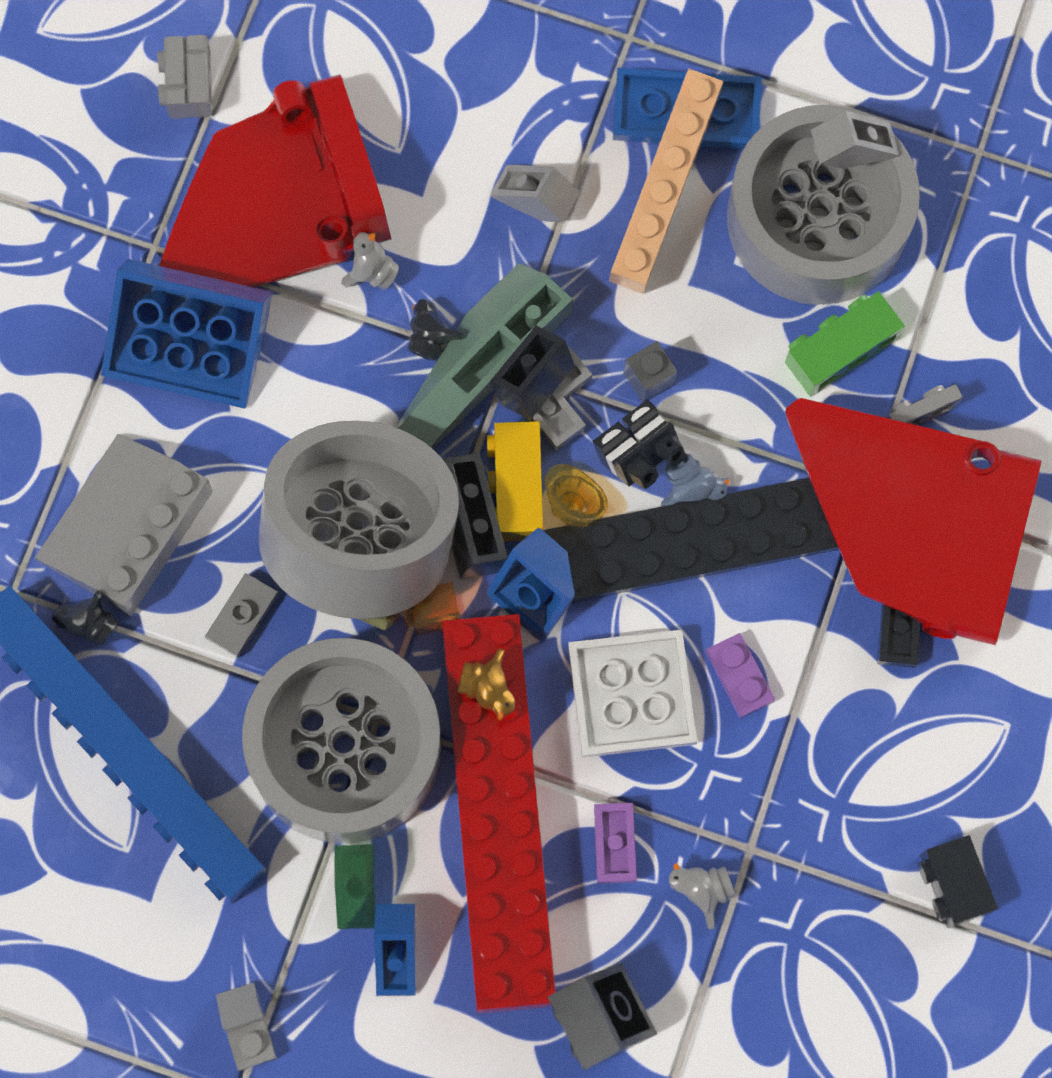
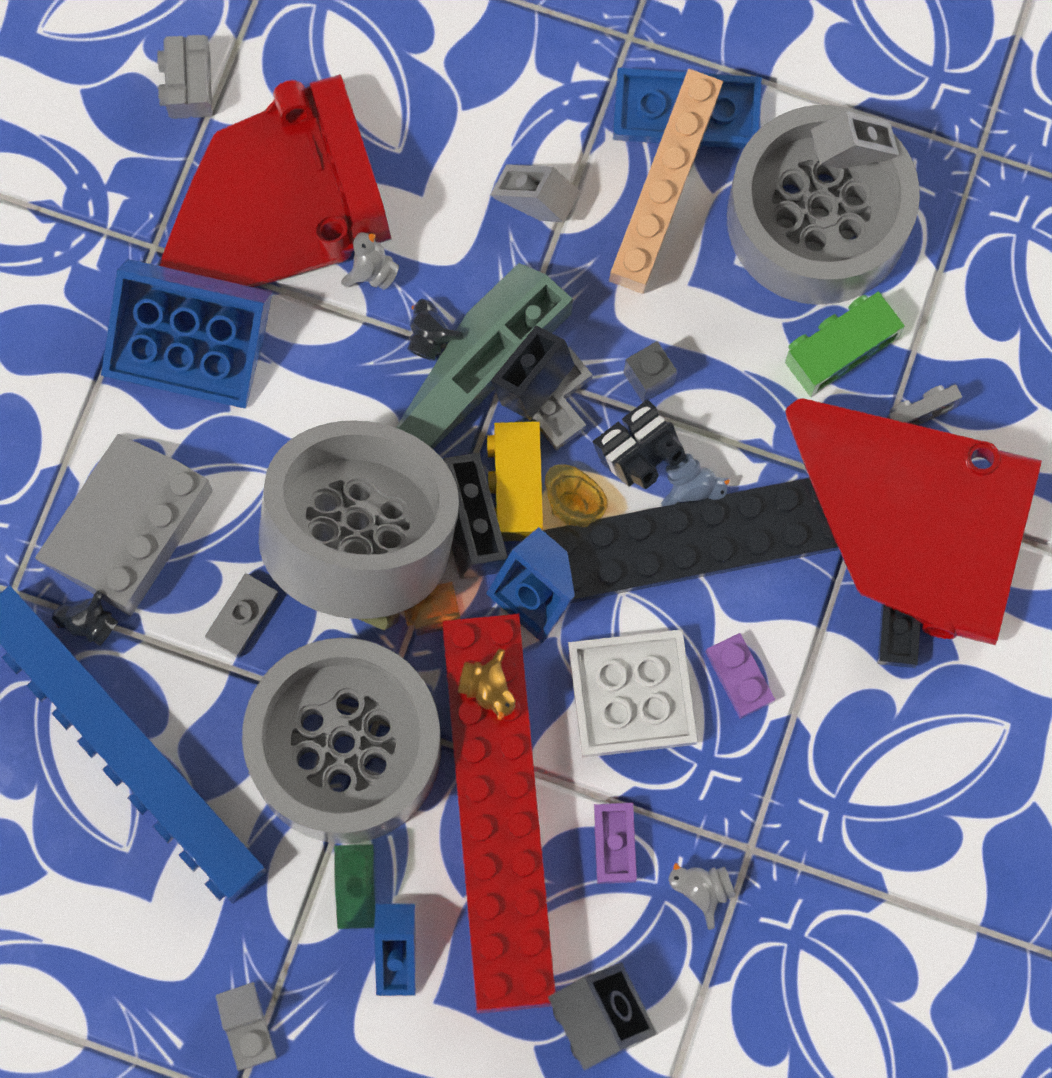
black brick [918,835,998,928] -> none

